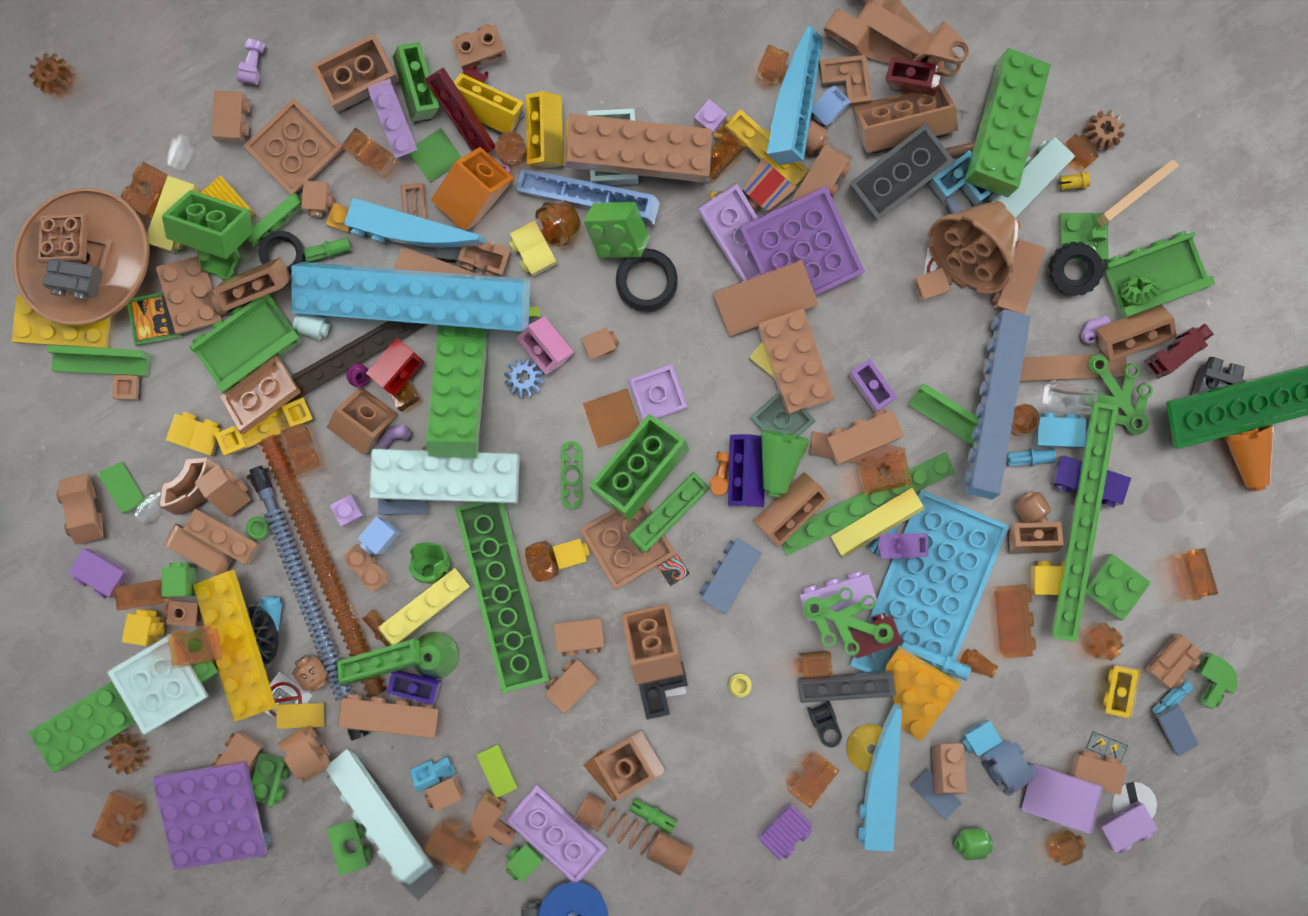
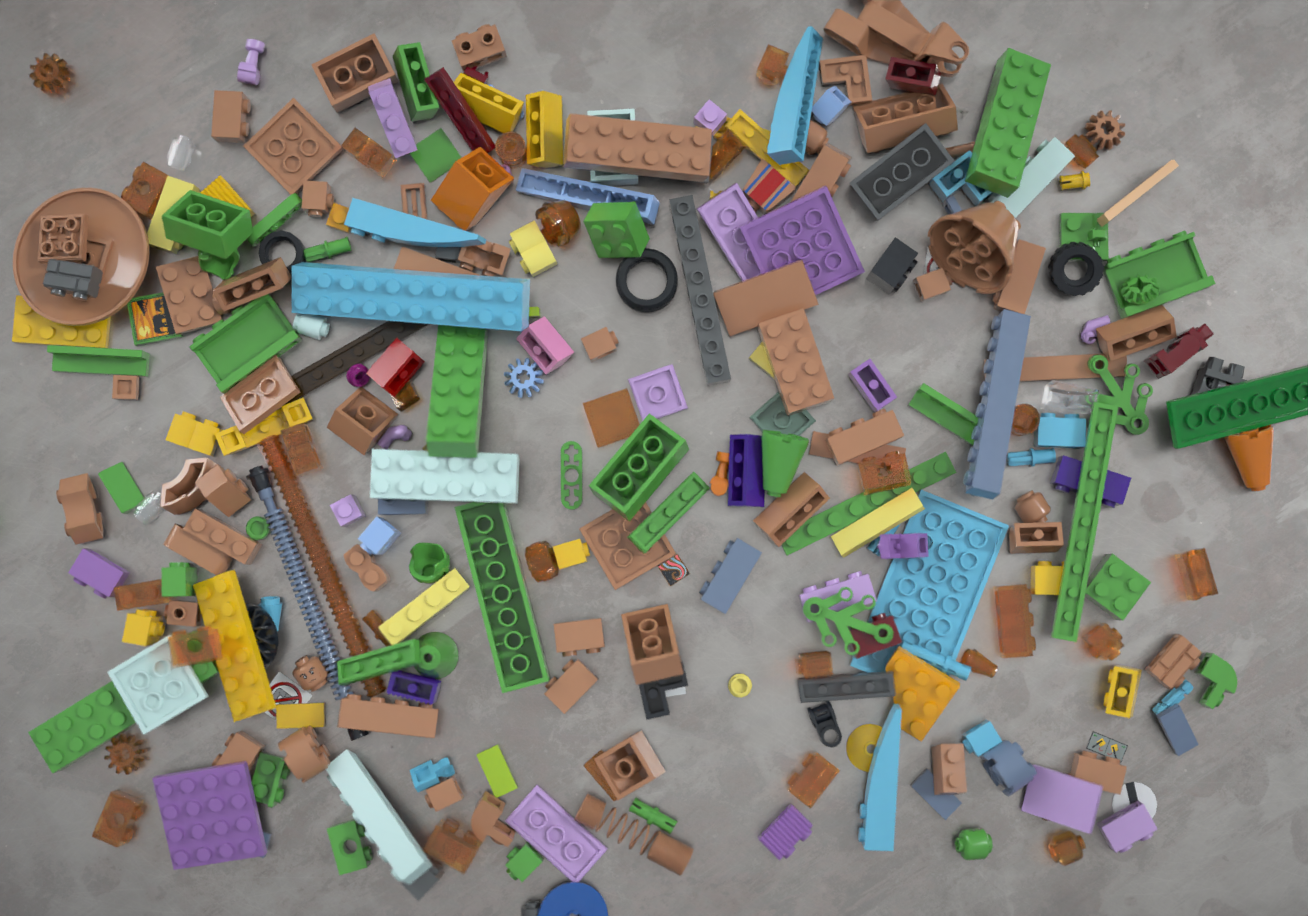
none -> dark grey brick [669,195,731,386]
none -> black brick [866,237,918,295]

